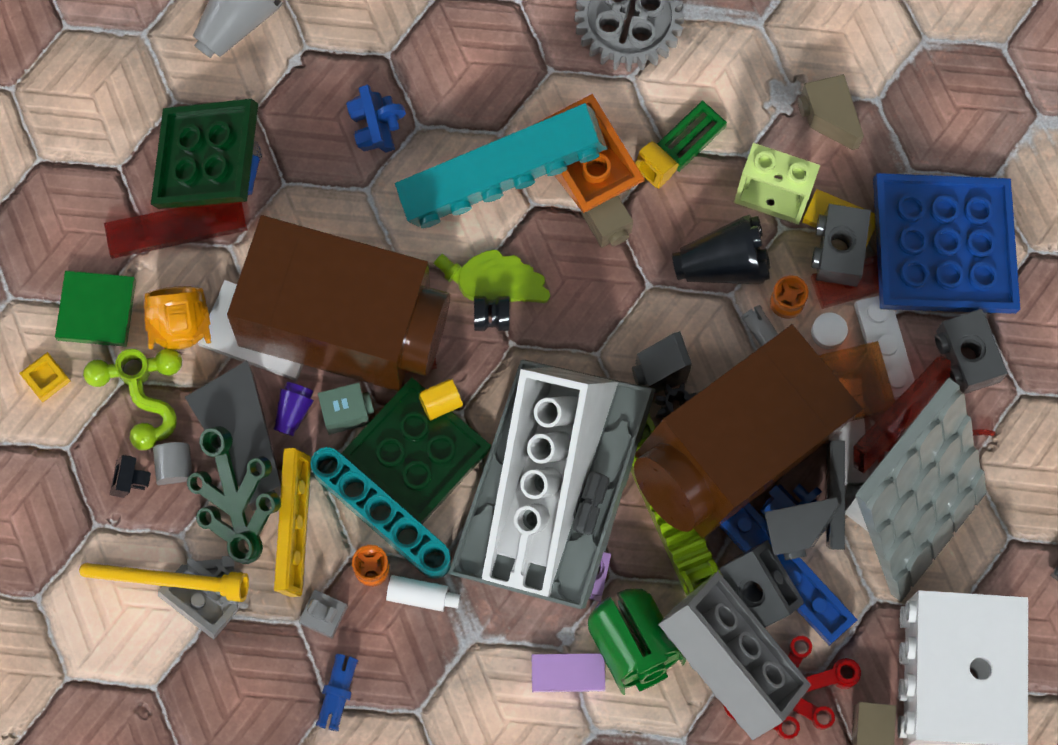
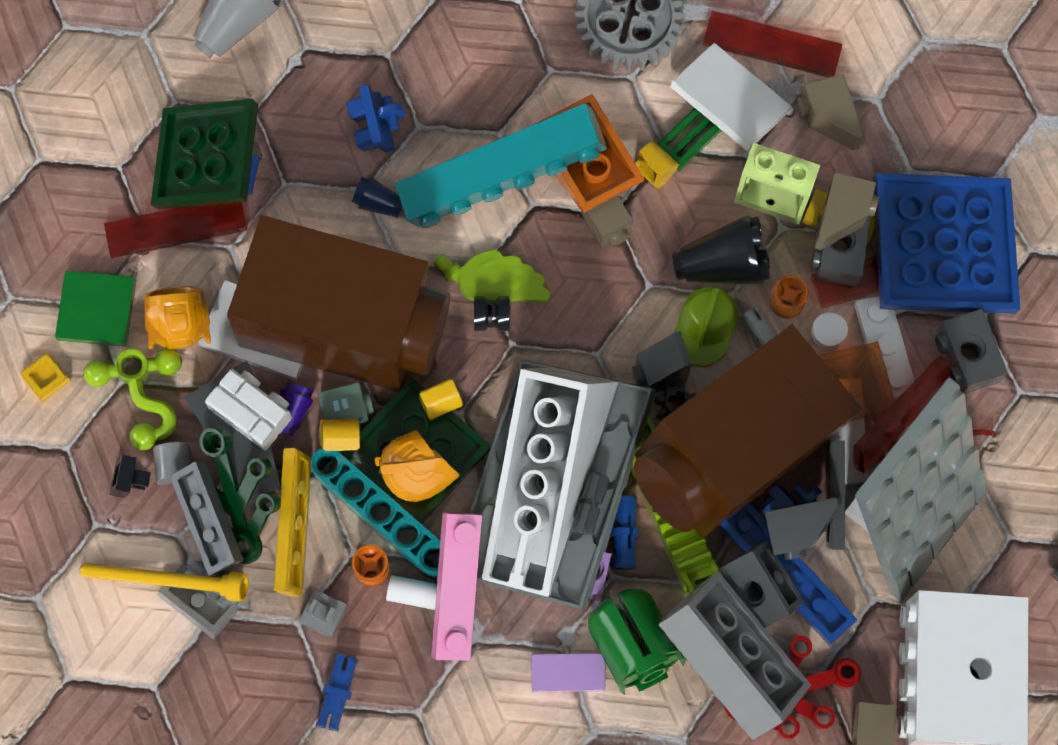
none -> dark grey plate [170,460,244,576]
none -> white brick [205,369,292,451]
none -> yellow brick [319,419,360,451]
none -> dark blue cone [351,177,402,218]
none -> light orange helmet [375,430,460,502]
none -> bright pink plate [431,512,482,661]
none -> blue pin [610,495,639,570]
none -> white tile [670,43,792,151]
none -> lime piece [675,287,738,366]
none -> clear red tile [703,11,843,78]
none -> dark tan slope [814,172,879,250]

